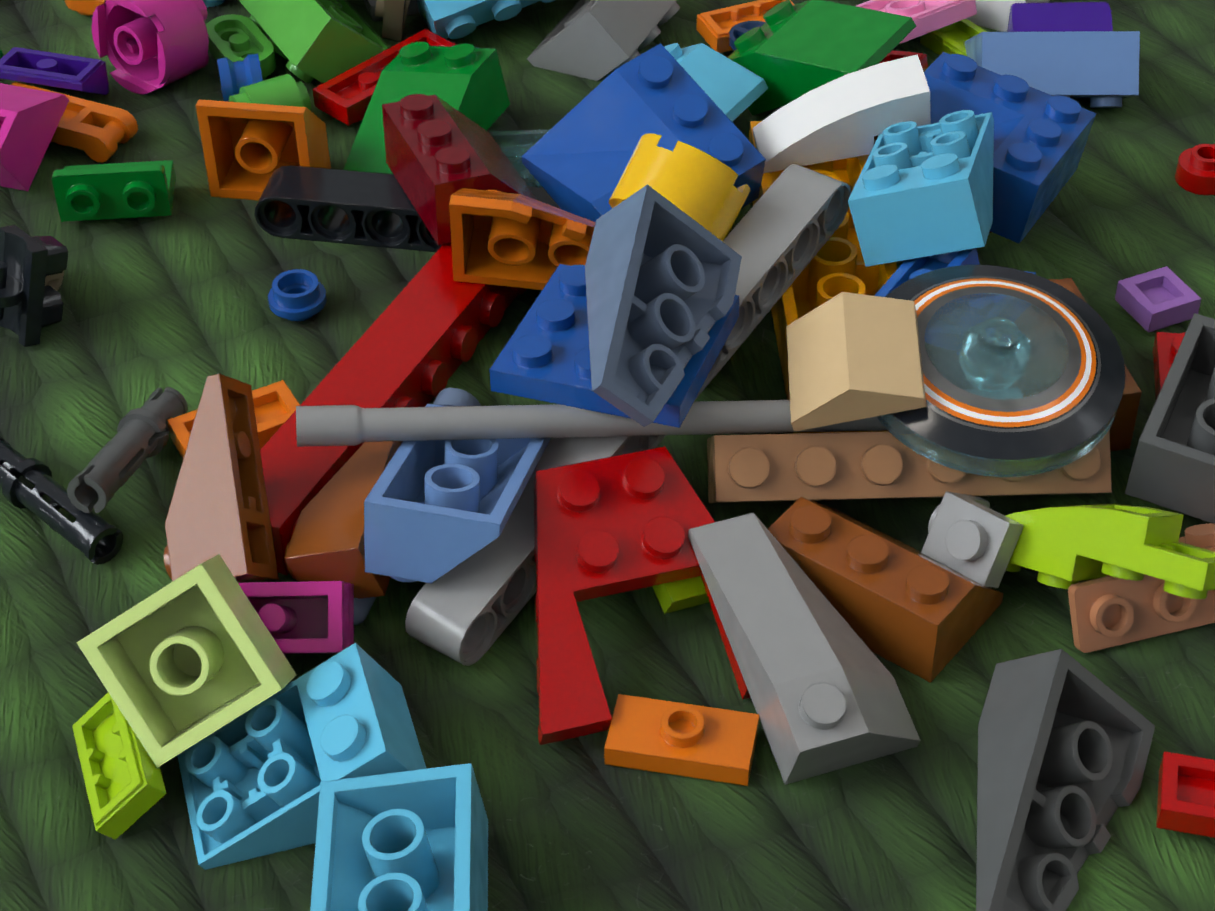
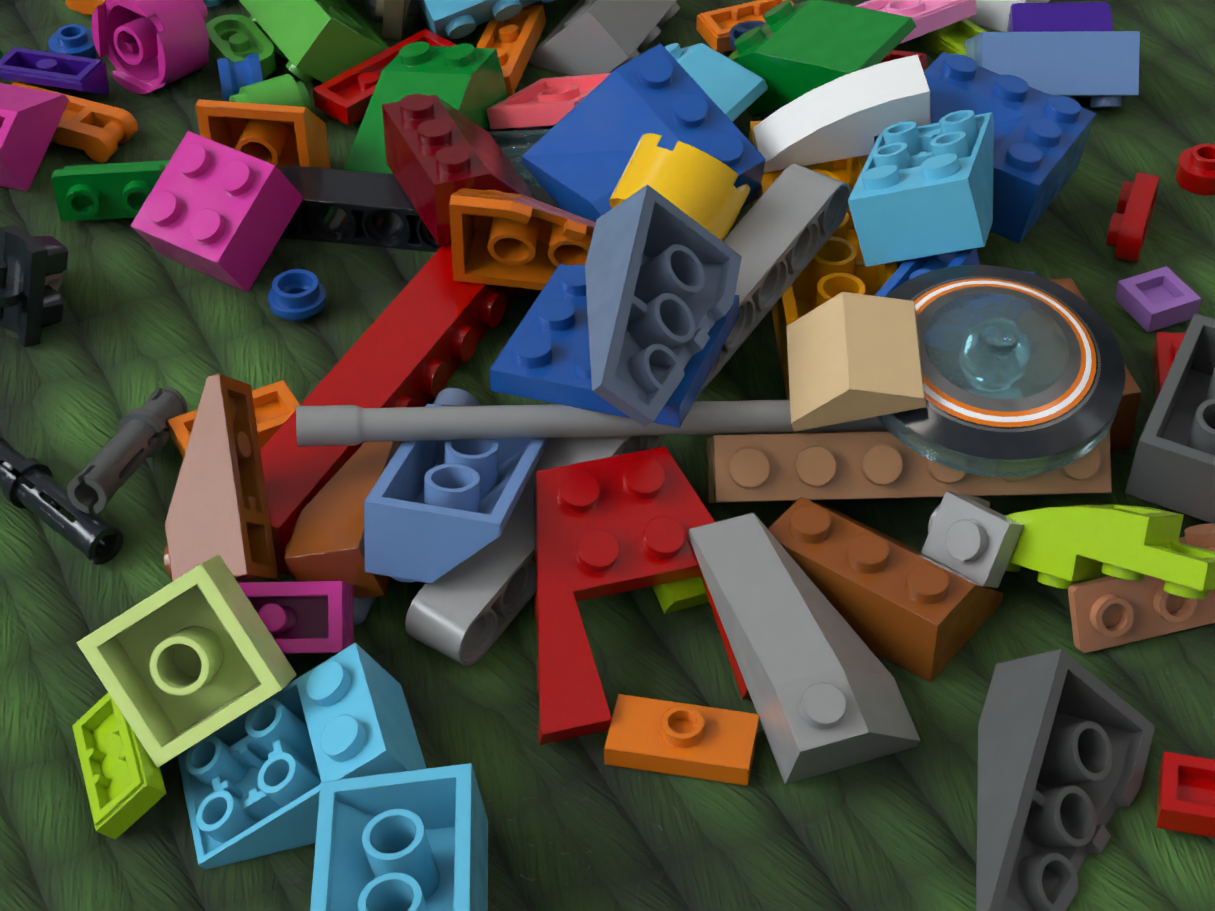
none -> blue plate [48,24,96,59]
none -> dark pink brick [130,131,304,293]
none -> orange plate [476,5,546,95]
none -> coral plate [486,73,611,135]
none -> red plate [1106,172,1160,263]

